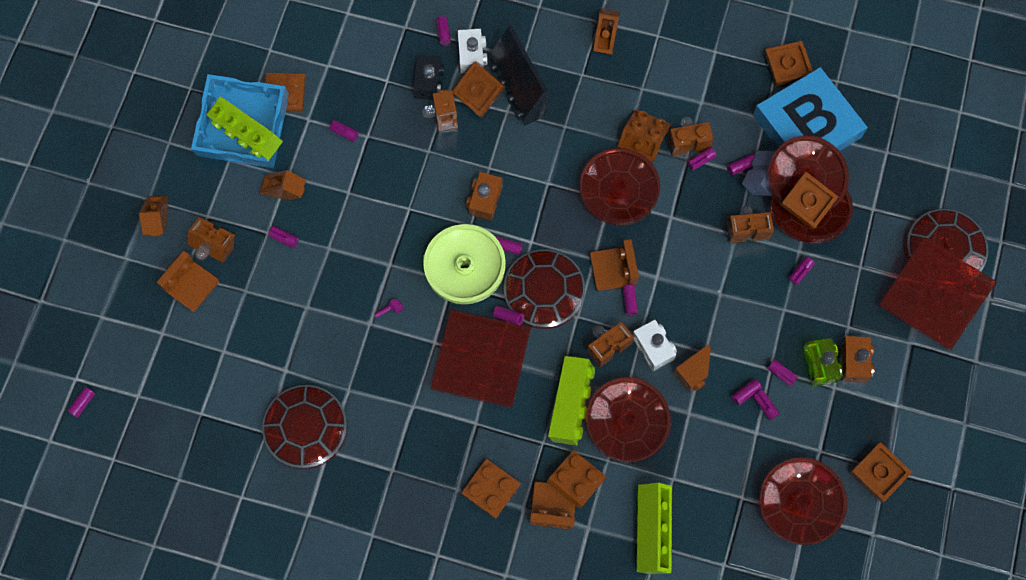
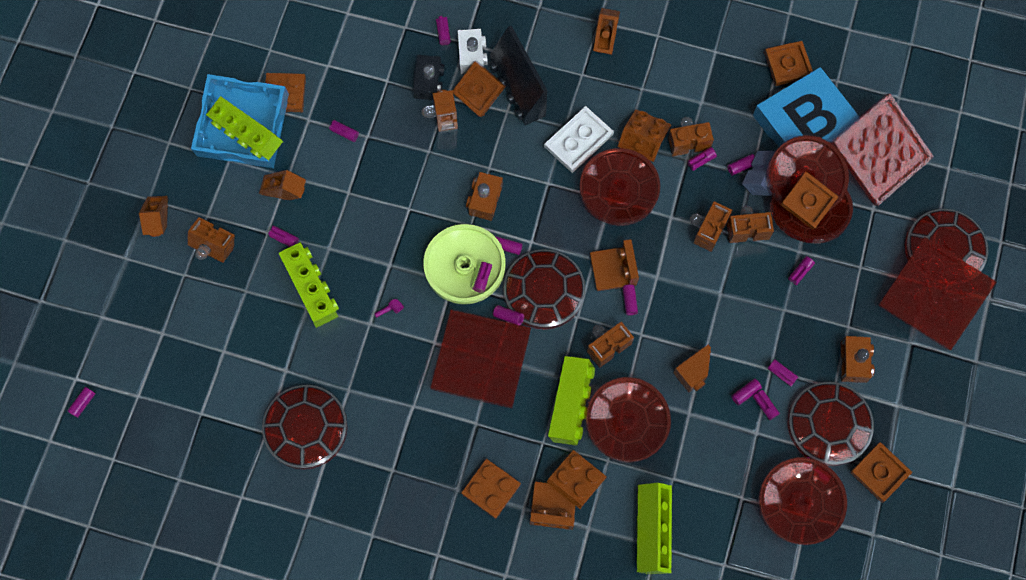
dark orange bracket [157,251,219,312] -> none
white piece [632,320,677,371] -> none
clear neon green piece [803,338,843,387] -> none
none -> lime brick [279,242,339,328]
none -> magenta piece [472,262,492,293]
none -> white plate [544,106,614,173]
none -> dark orange piece [690,201,732,252]
none -> clear red dish [788,382,874,466]
none -> clear red plate [830,93,934,206]

